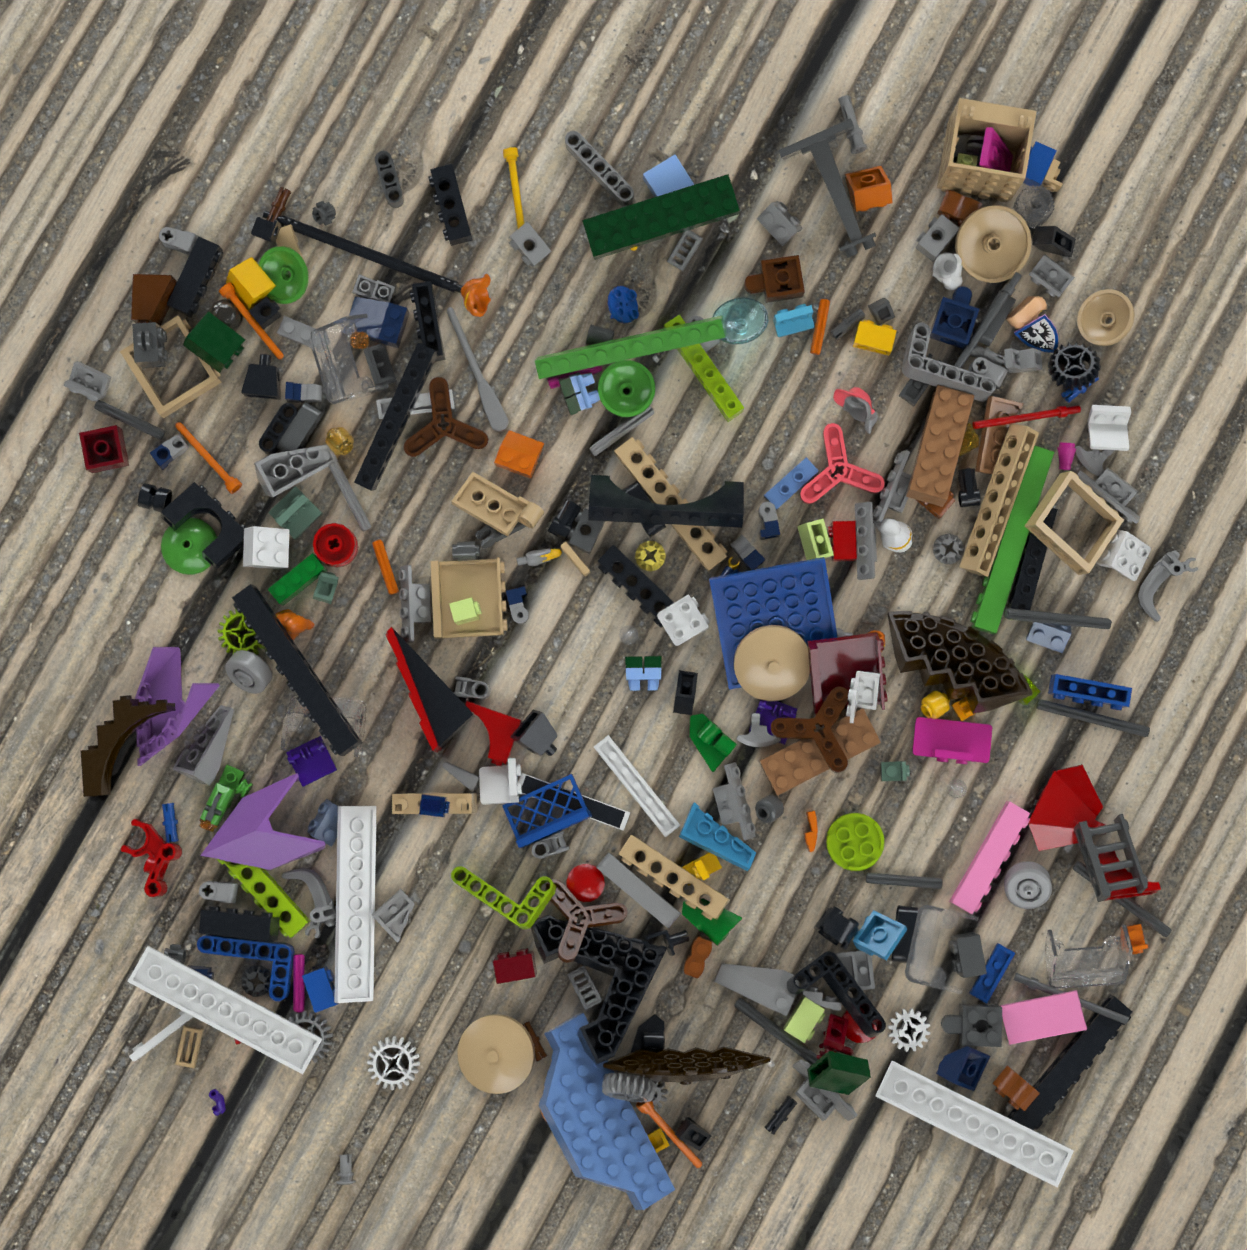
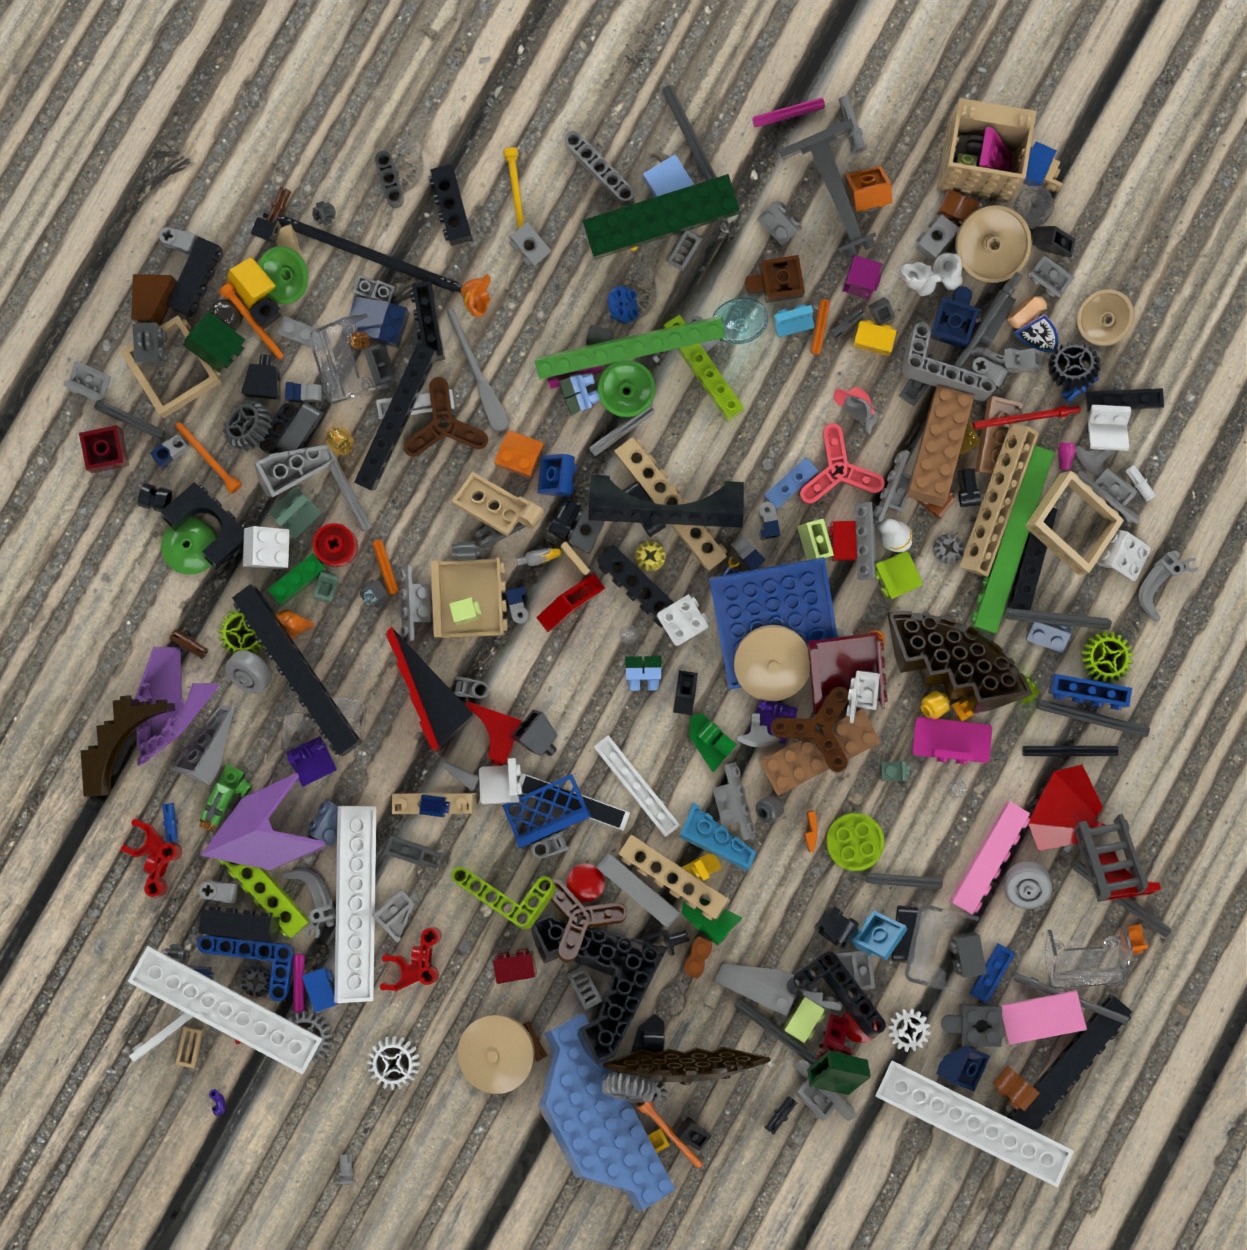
none -> reddish brown pin [169,629,209,659]
none -> dark grey gear [223,400,272,451]
none -> dark grey head [359,579,388,608]
none -> red piece [380,927,442,992]
none -> dark grey hinge [384,835,442,869]
none -> red arch [536,574,606,632]
none -> blue brick [537,454,576,497]
none -> dark grey axle [663,85,717,181]
none -> dark pink axle [752,98,825,127]
none -> magenta piece [843,255,882,299]
none -> lime bracket [875,551,923,601]
none -> white hair [900,262,941,296]
none -> black axle [1022,746,1119,756]
none -> lime gear [1081,632,1134,684]
none -> black tile [1086,388,1164,411]
none -> white axle [1126,465,1156,502]

